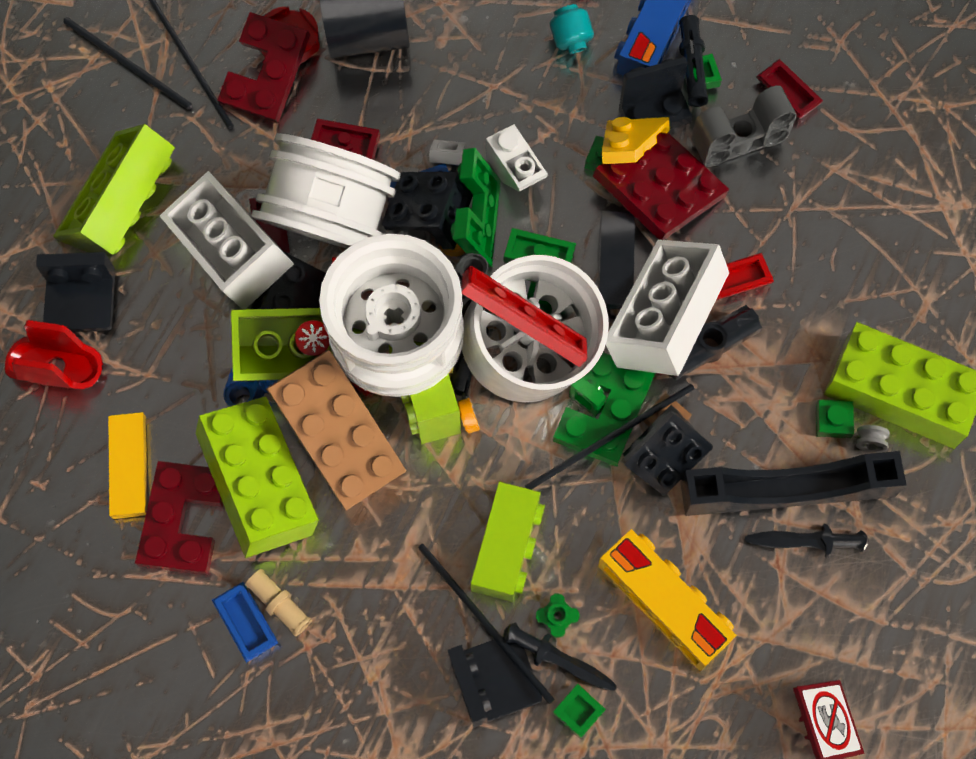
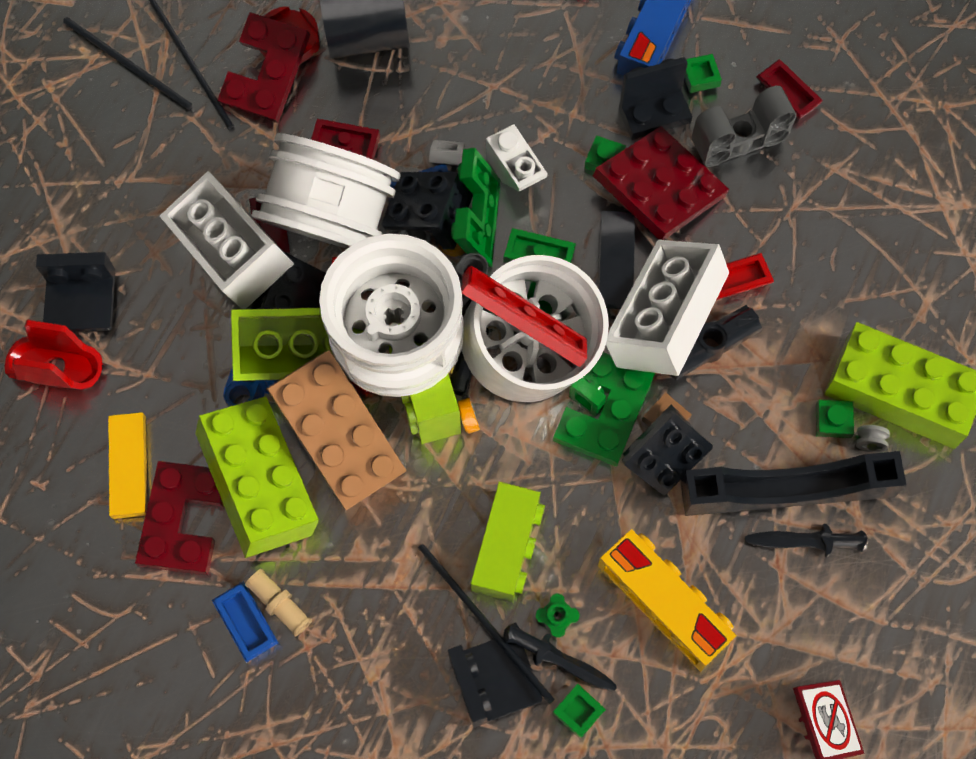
lime slope [53,124,175,256] -> none
red tile [294,320,330,356] -> none
black axle [525,384,695,490] -> none
teal head [549,4,594,54] -> none
yellow wing [602,117,670,164] -> none
black pin [679,15,708,107] -> none

